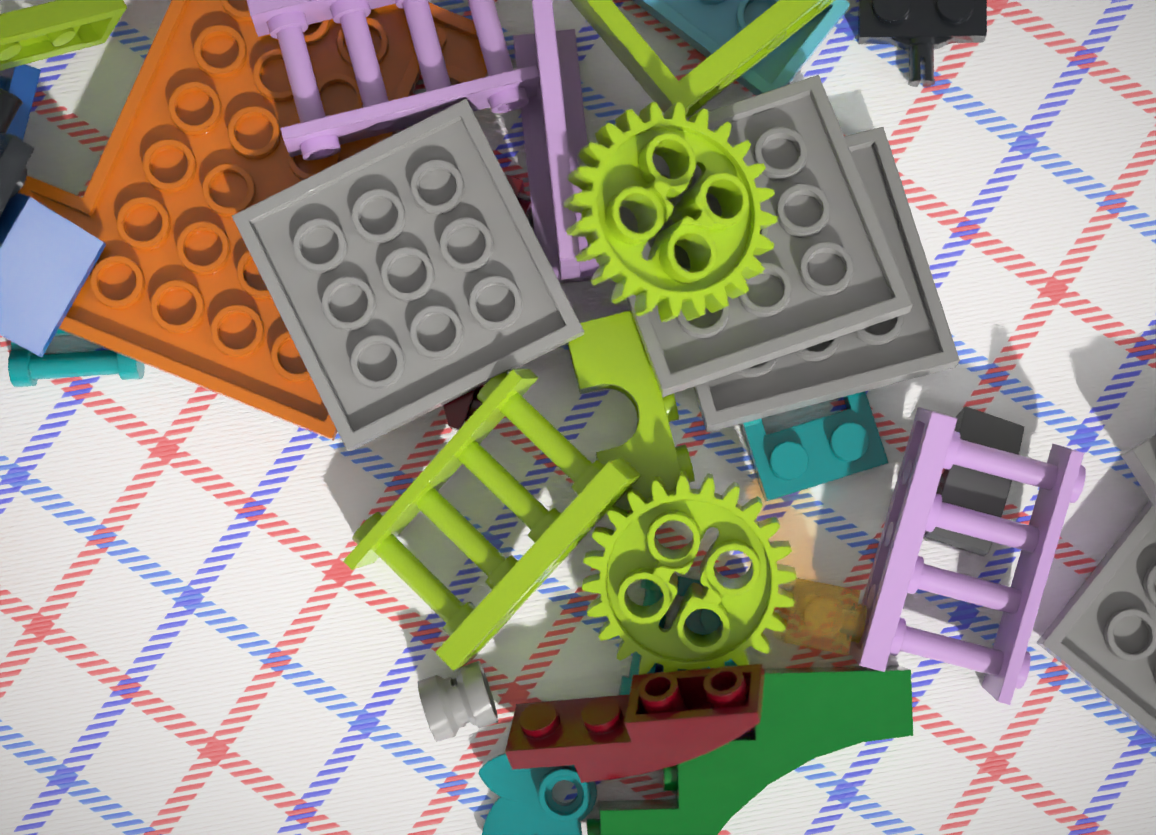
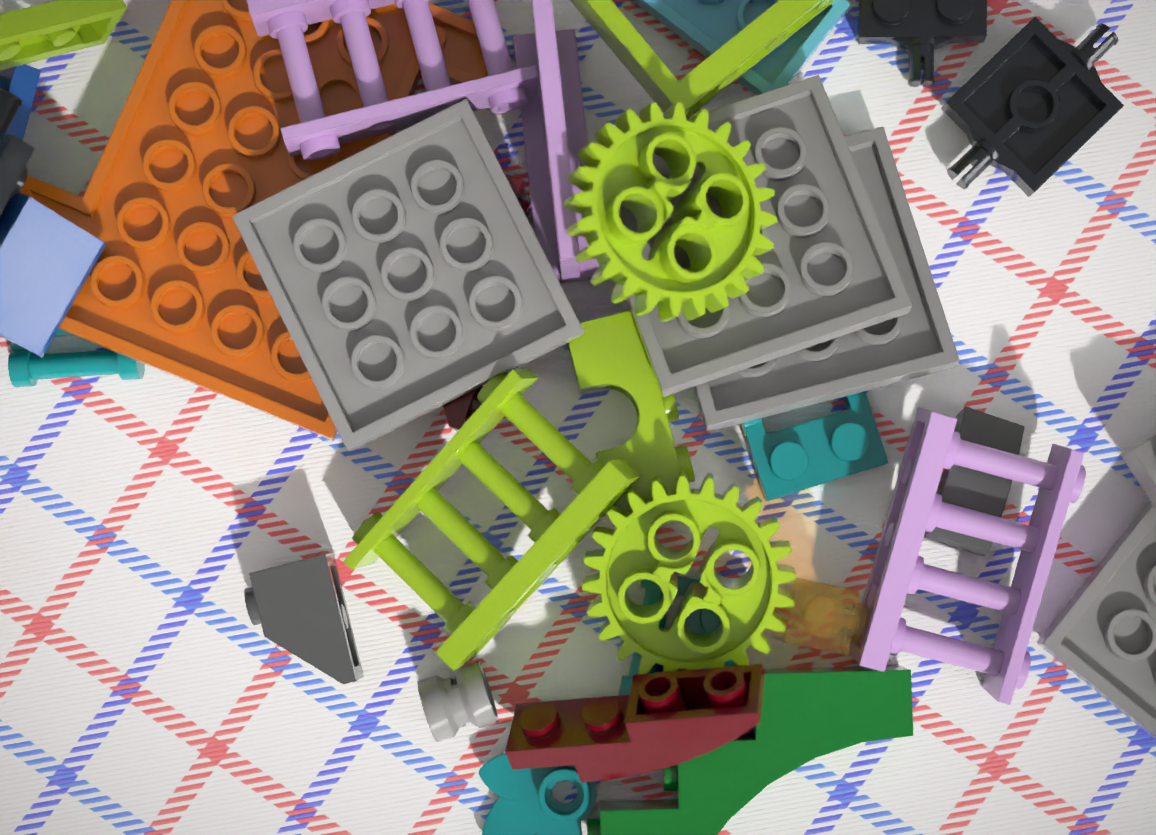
none -> dark grey slope [244,553,364,685]
none -> black plate [941,17,1124,197]

